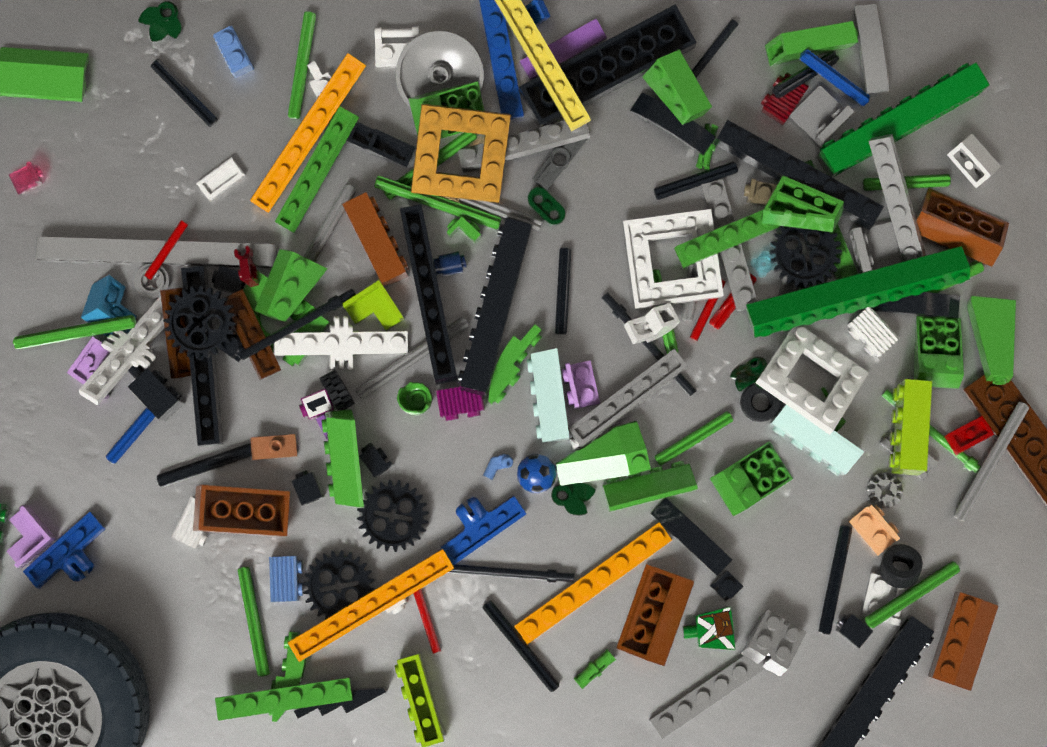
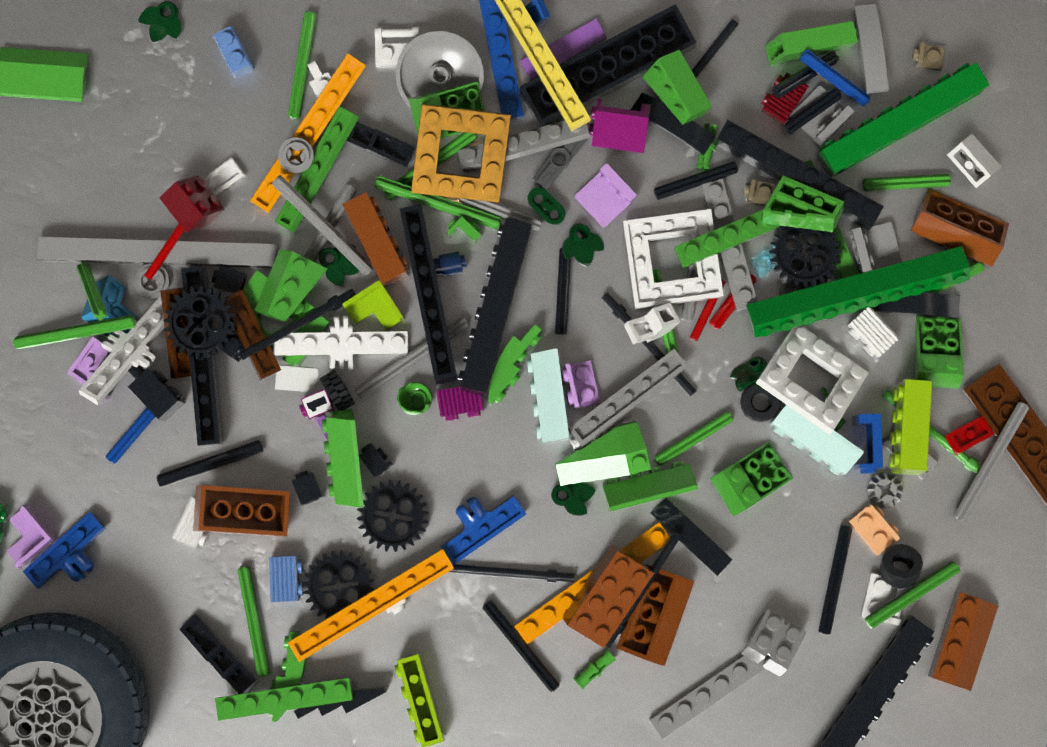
clear pink bracket [9,161,44,195] -> none
black axle [151,59,218,127] -> none
dark red plate [234,246,259,287] -> none
nougat plate [250,434,297,460] -> none
red bar [413,589,441,654] -> none
medium blue arm [483,454,513,480] -> none
blue piece [517,454,556,494] -> none
torso [682,606,735,650] -> none
black brick [710,570,744,602] -> none
black brick [836,613,873,649] -> none
light grey plate [869,134,926,262] -> none
bright green slope [967,296,1016,385] -> none
none -> bright green axle [76,261,107,321]
none -> dark red brick [159,175,225,233]
none -> black slope [179,614,259,694]
none -> light grey axle [272,175,374,276]
none -> white sticker [275,365,319,393]
none -> light grey gear [278,137,314,173]
none -> dark green plate [319,243,360,286]
none -> dark green plate [563,223,604,267]
none -> dark orange brick [563,544,654,648]
none -> lavender bracket [574,163,637,228]
none -> magenta panel [589,98,651,153]
none -> black bar [606,531,682,648]
none -> black axle [784,88,842,134]
none -> blue panel [852,414,883,474]
none -> dark tan bracket [912,42,945,71]

